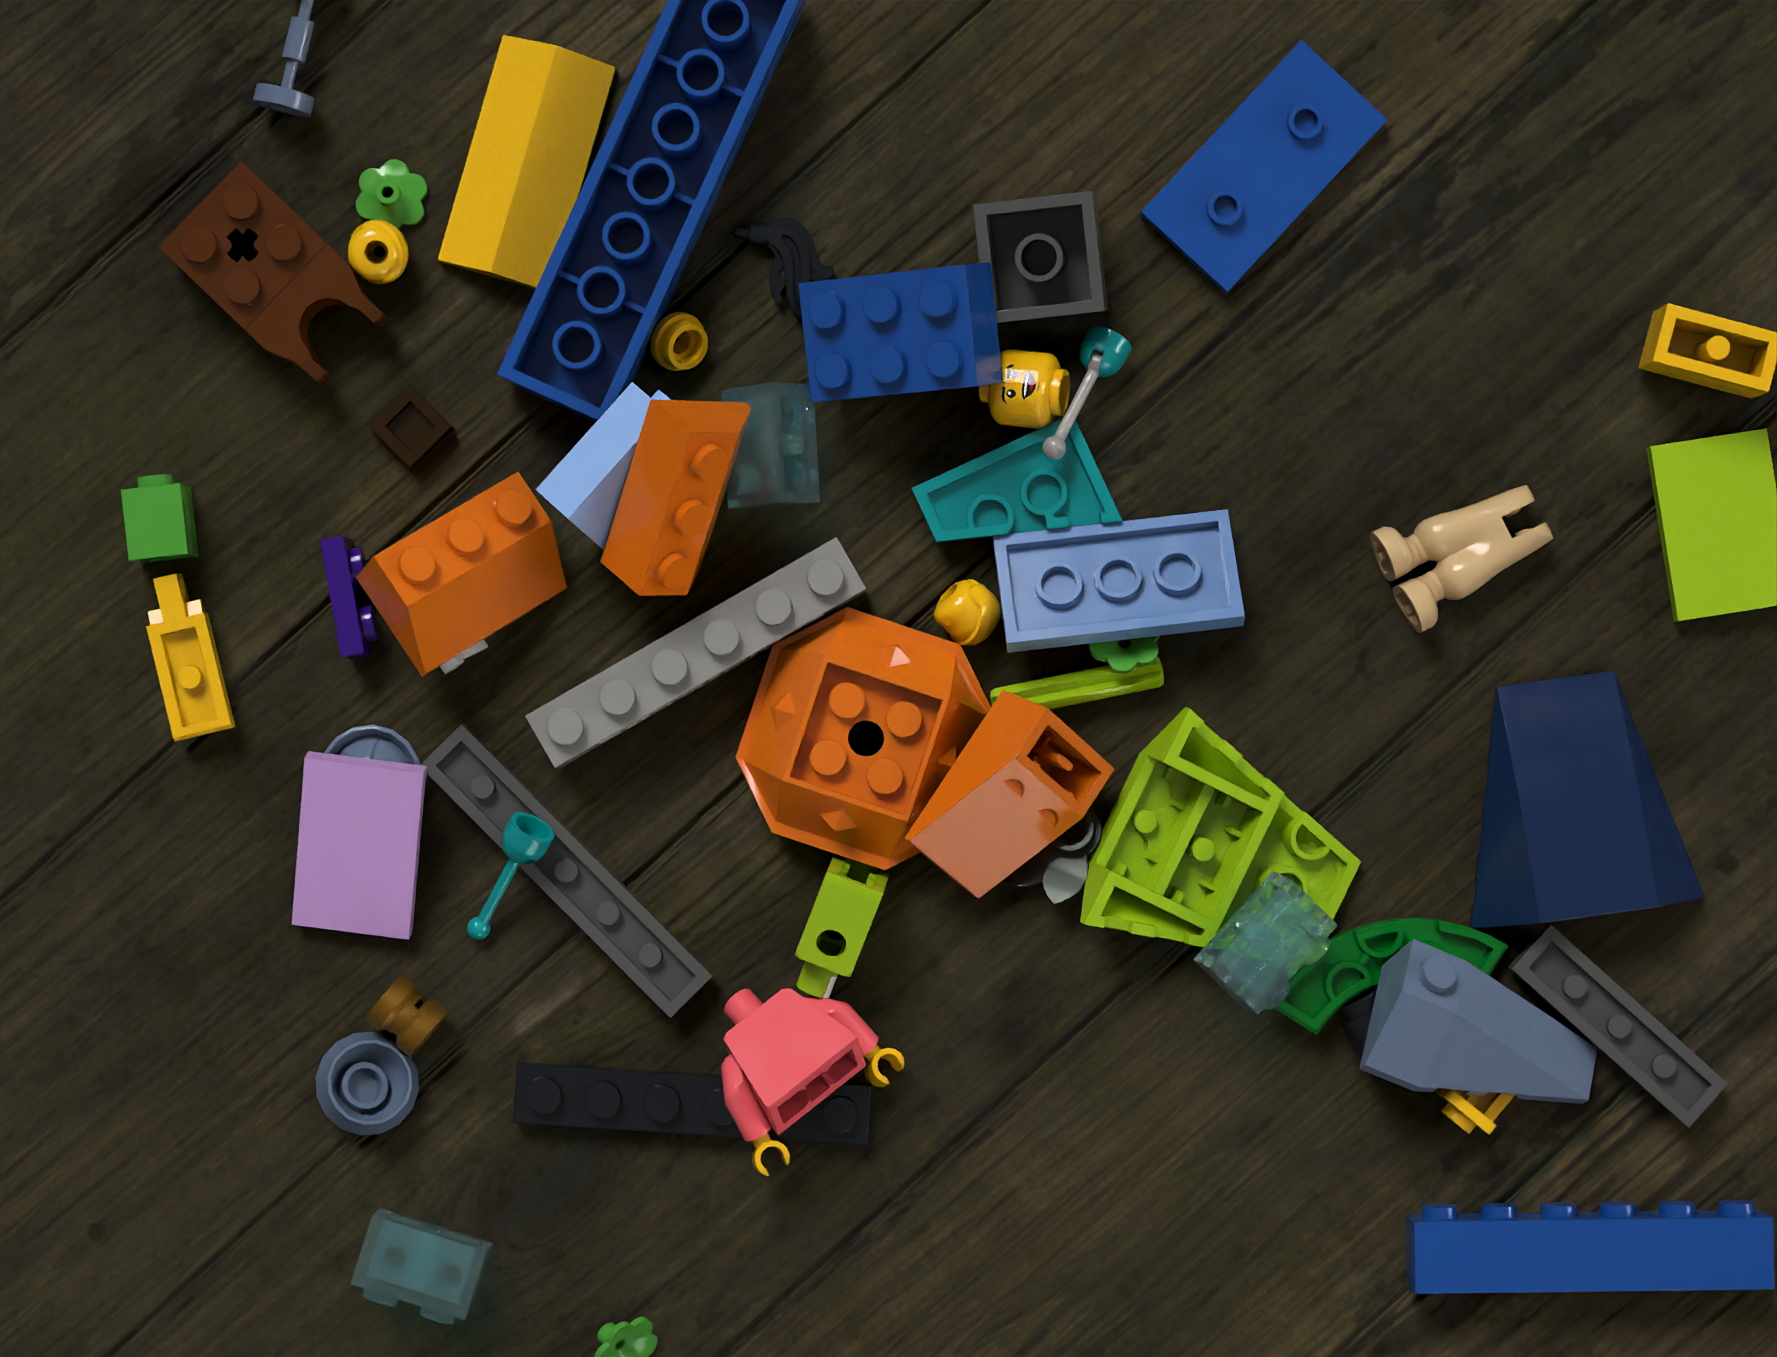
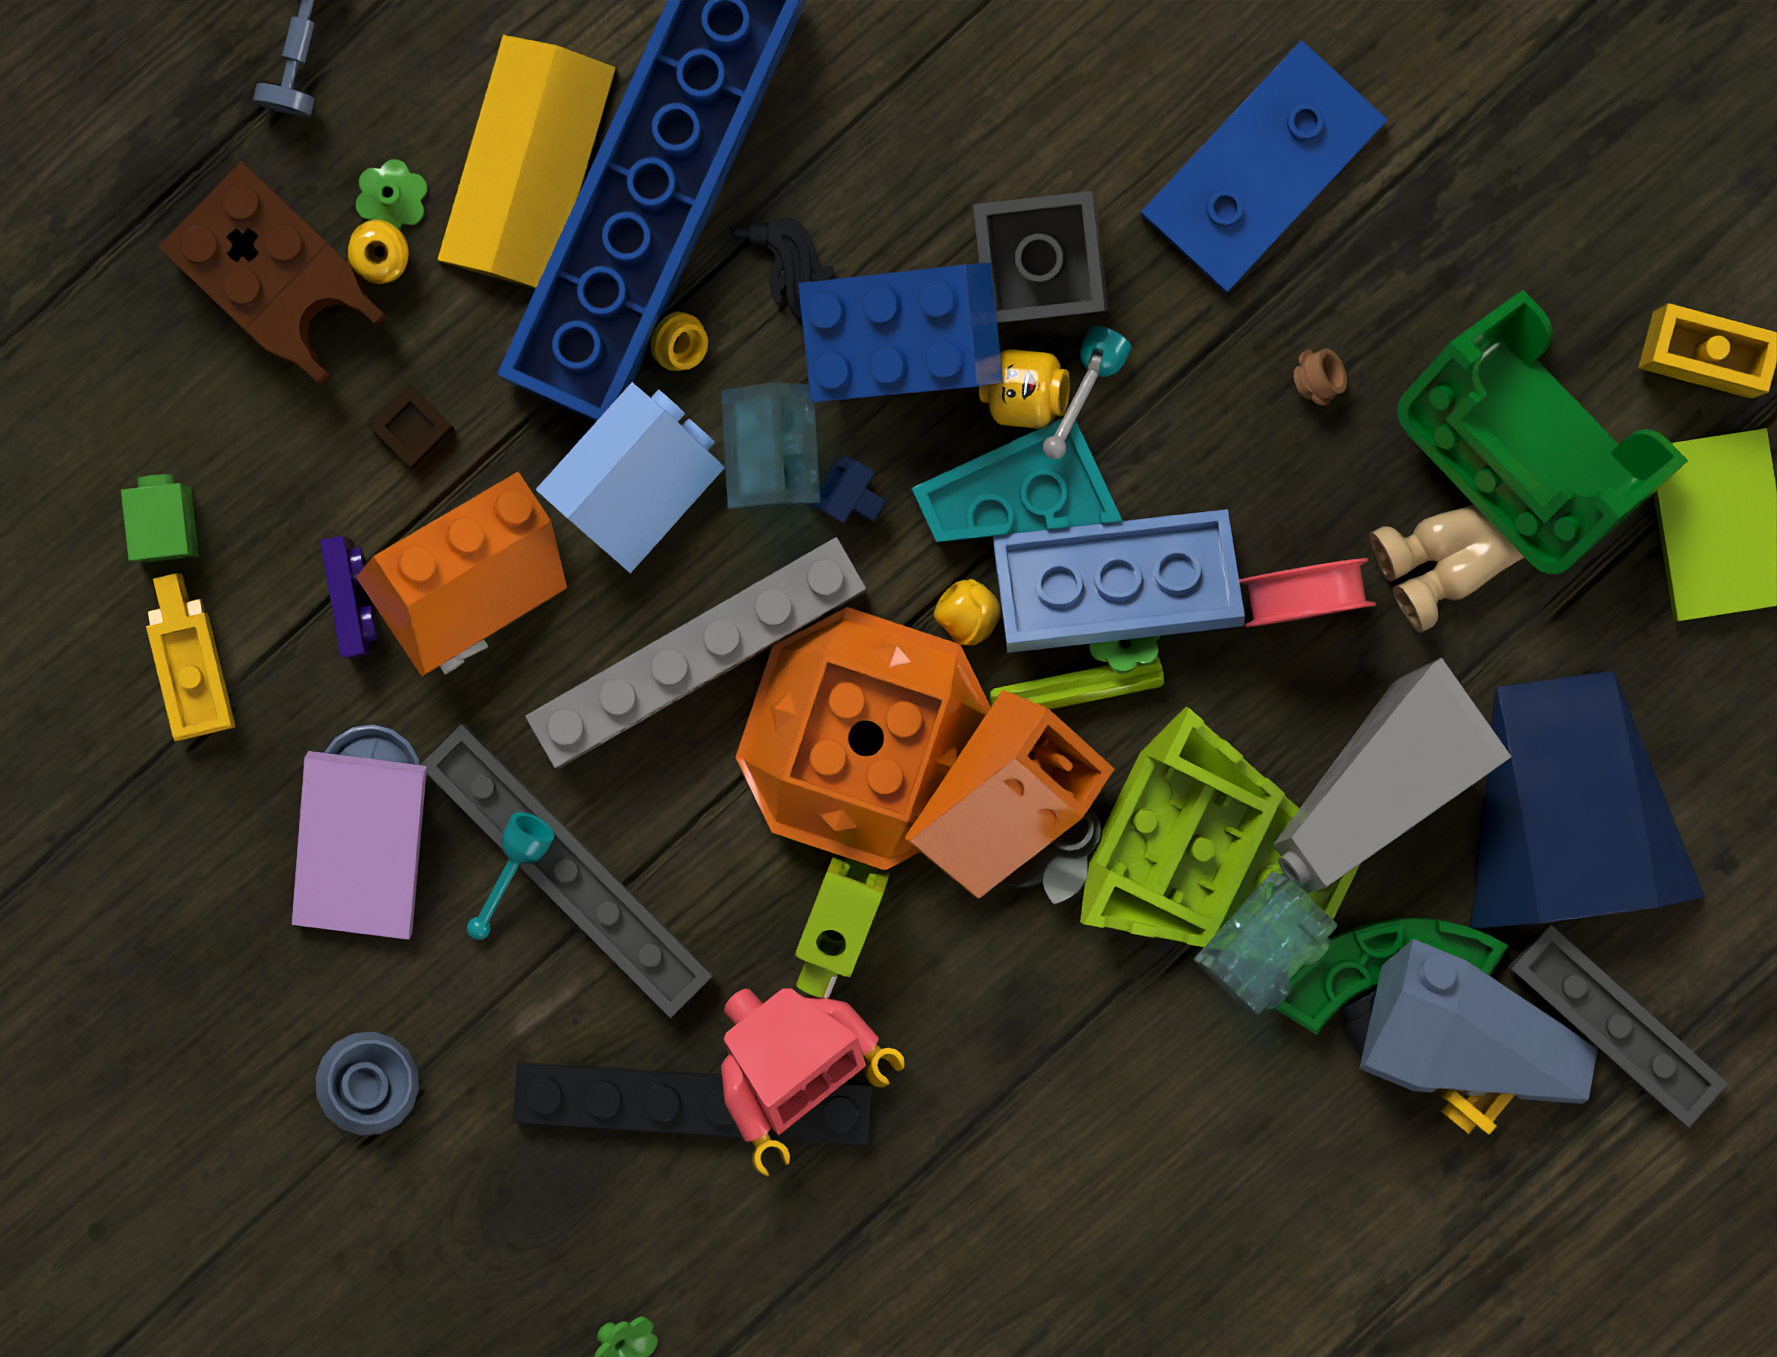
clear light blue brick [351,1208,493,1324] -> none
pearl gold wheel [365,974,449,1057] -> none
orange slope [600,400,752,596] -> none
blue brick [1406,1200,1775,1294] -> none
none -> dark blue tile [810,455,886,523]
none -> coral wheel [1238,558,1376,627]
none -> light grey slope [1273,658,1512,894]
none -> medium nougat plate [1294,349,1347,406]
none -> green windscreen [1397,290,1688,574]

